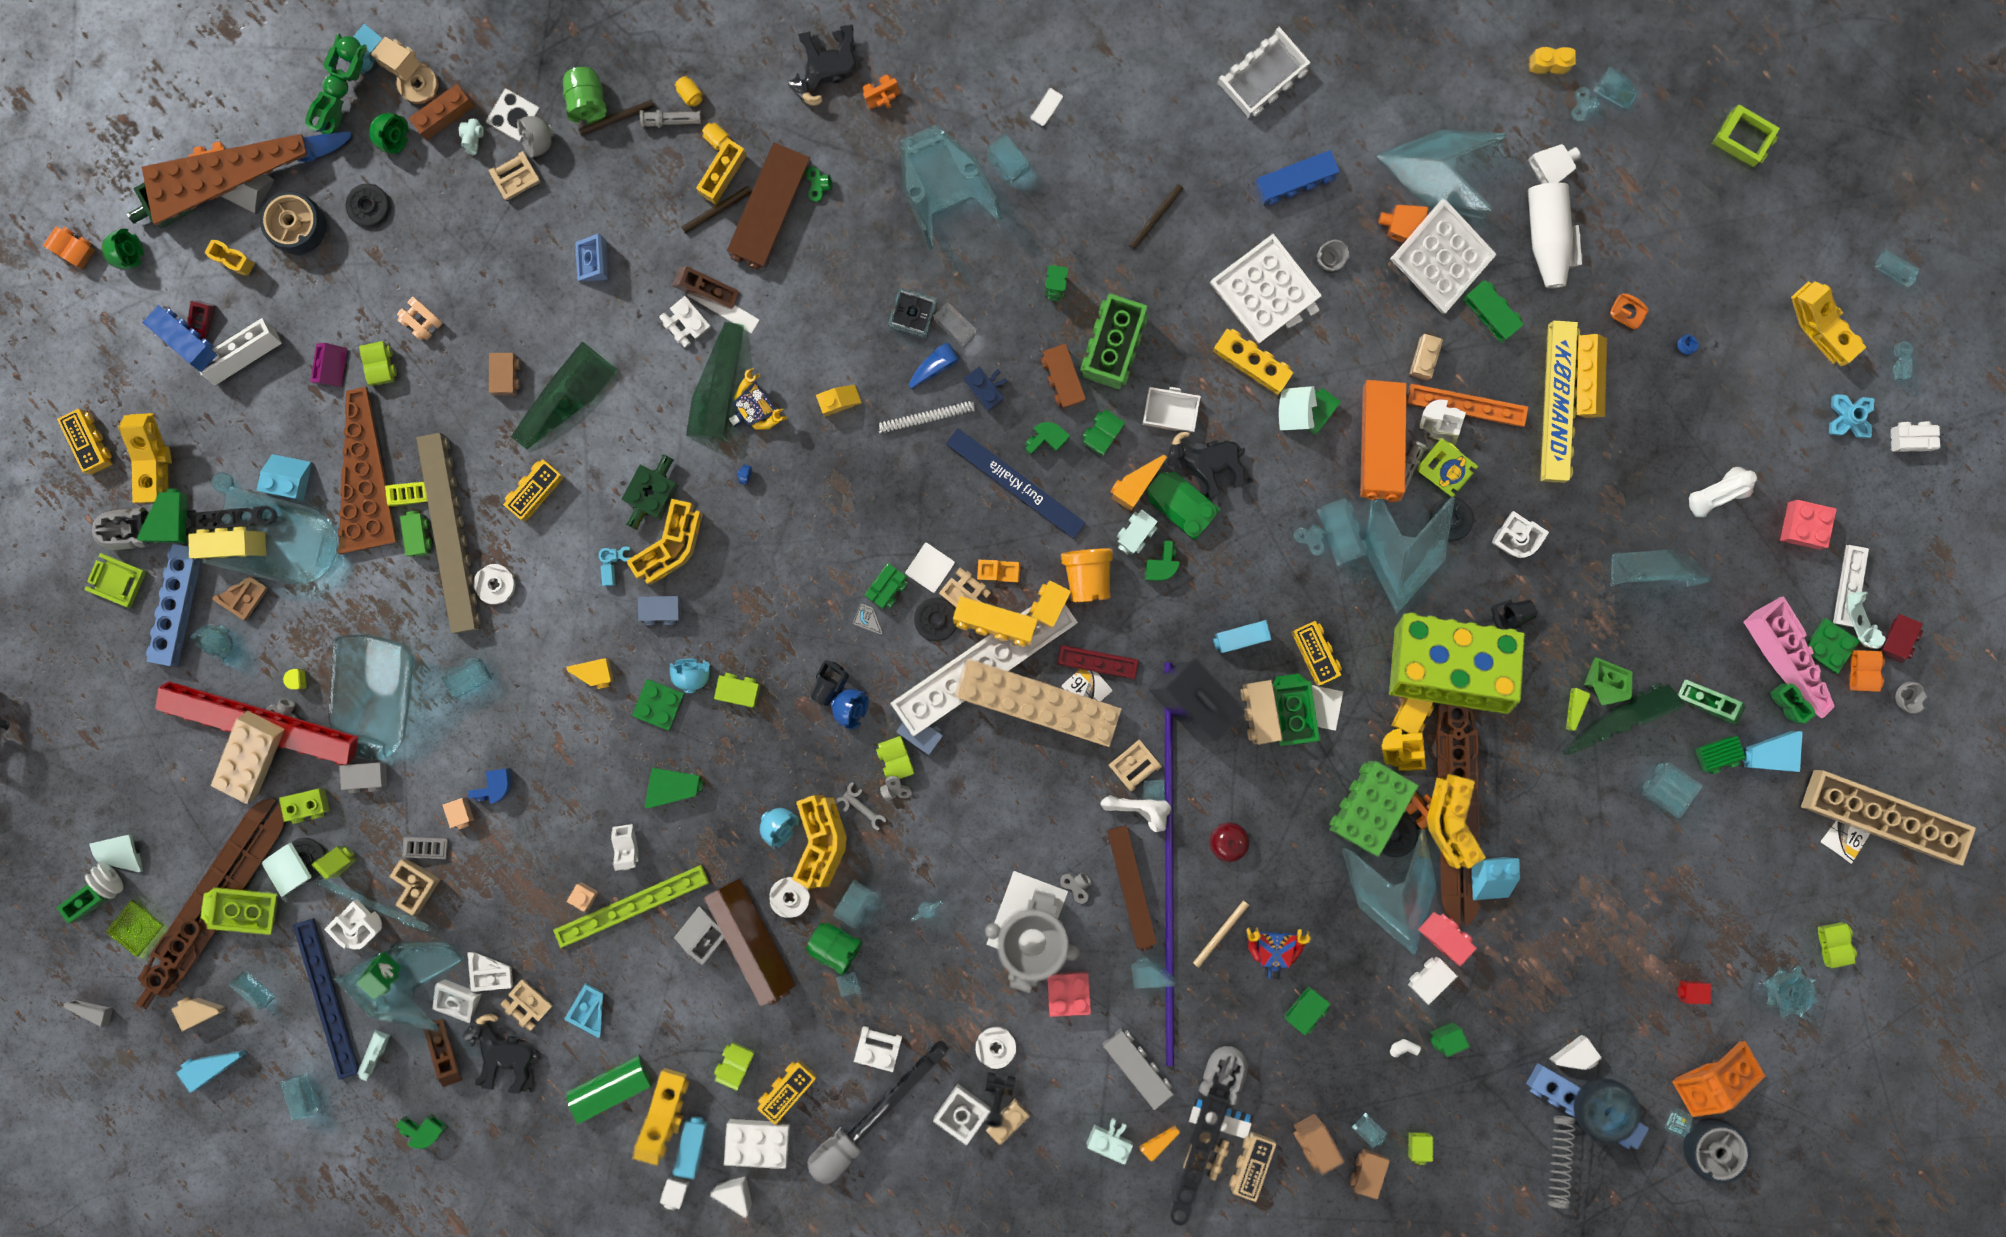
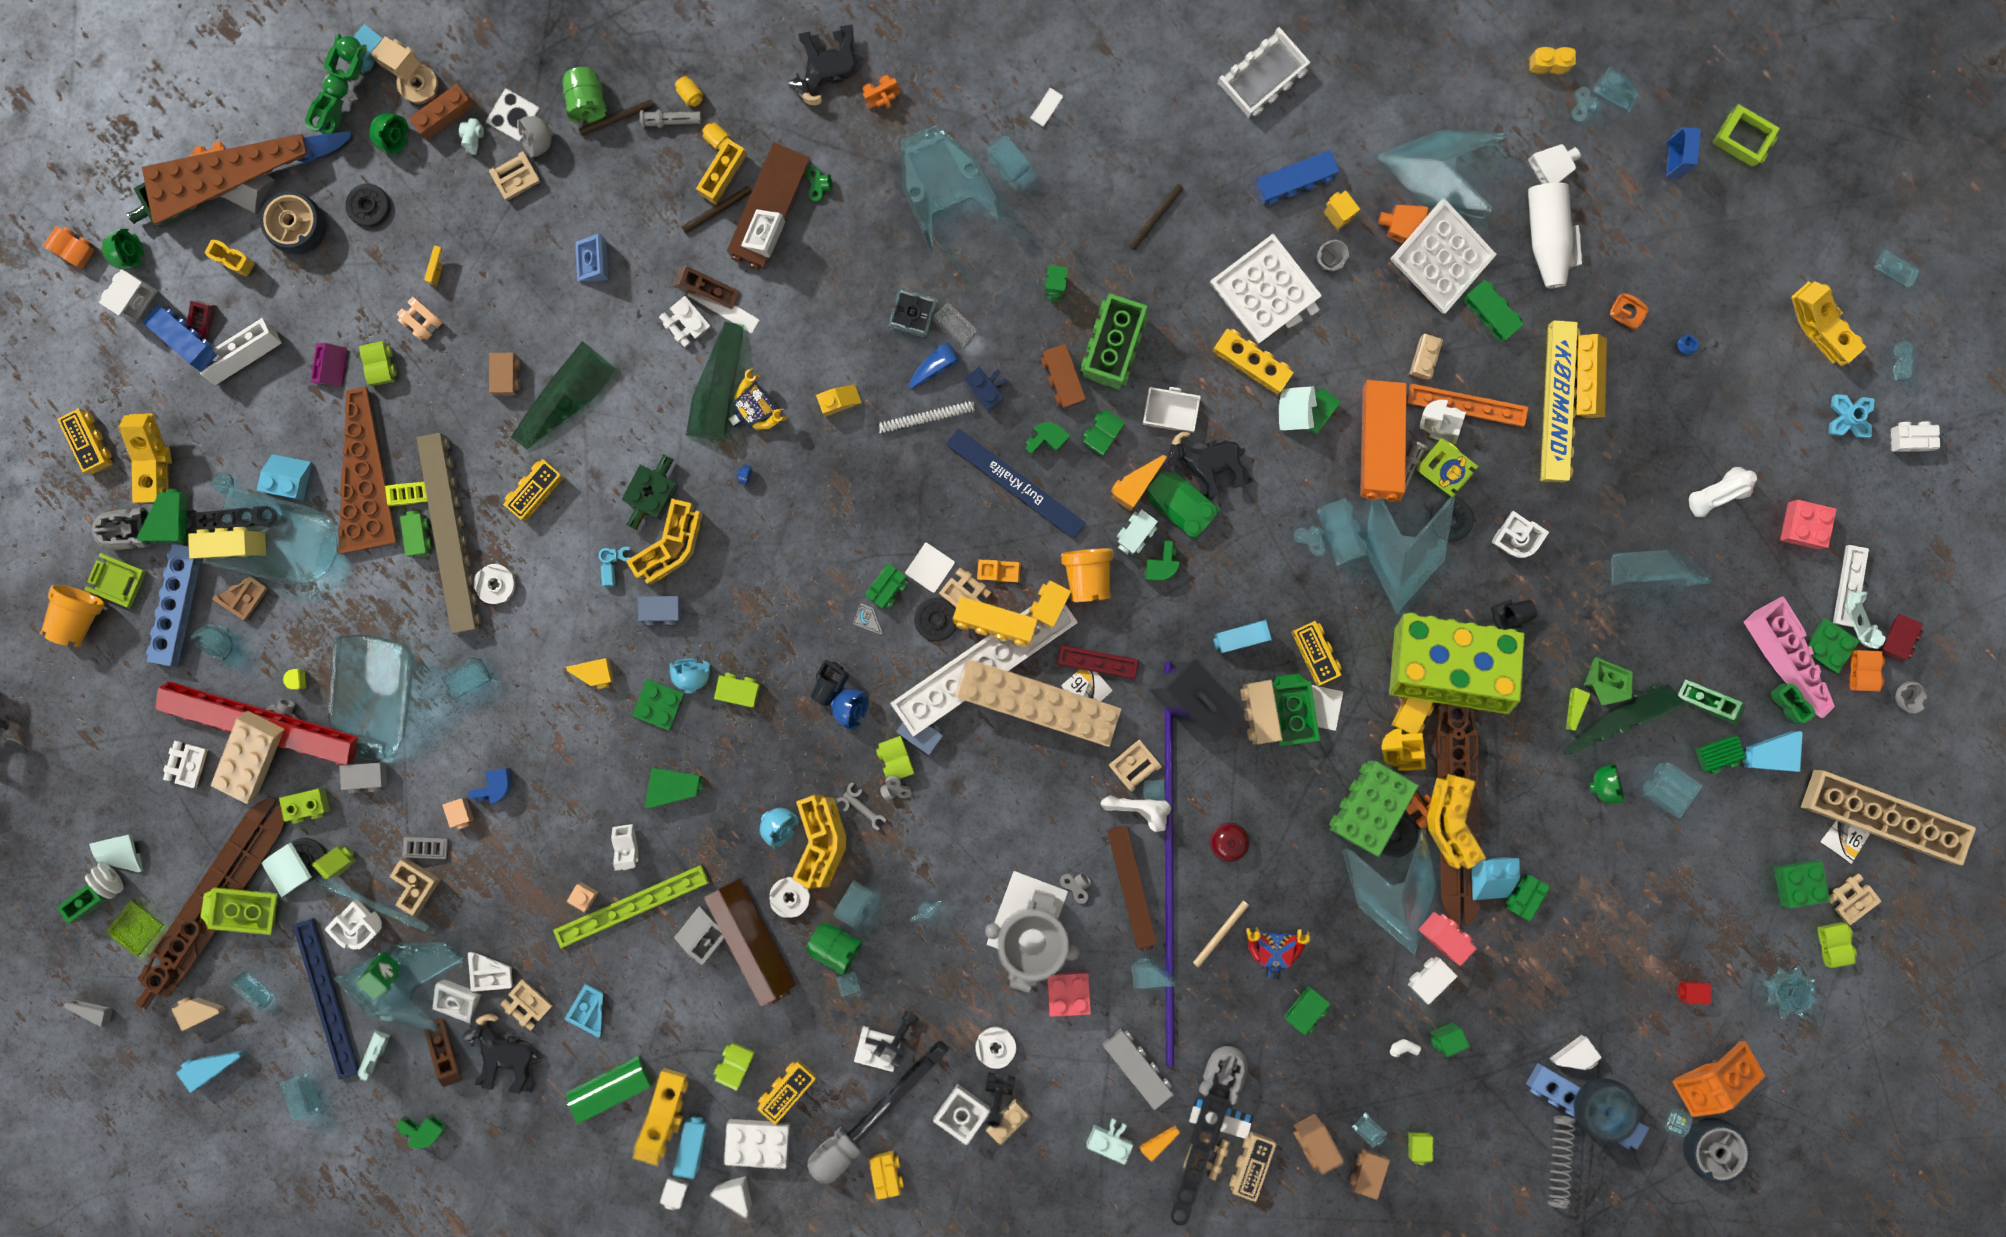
none -> light orange piece [40,585,105,647]
none -> white brick [99,269,158,323]
none -> white plate [163,740,208,788]
none -> yellow tile [424,245,442,286]
none -> white slope [741,210,785,258]
none -> yellow brick [869,1151,904,1199]
none -> black bar [873,1010,919,1068]
none -> yellow brick [1324,191,1360,230]
none -> green brick [1506,874,1550,922]
none -> green cylinder [1590,763,1625,805]
none -> blue container [1666,127,1701,178]
none -> green brick [1774,860,1830,908]
none -> tan plate [1829,874,1882,926]

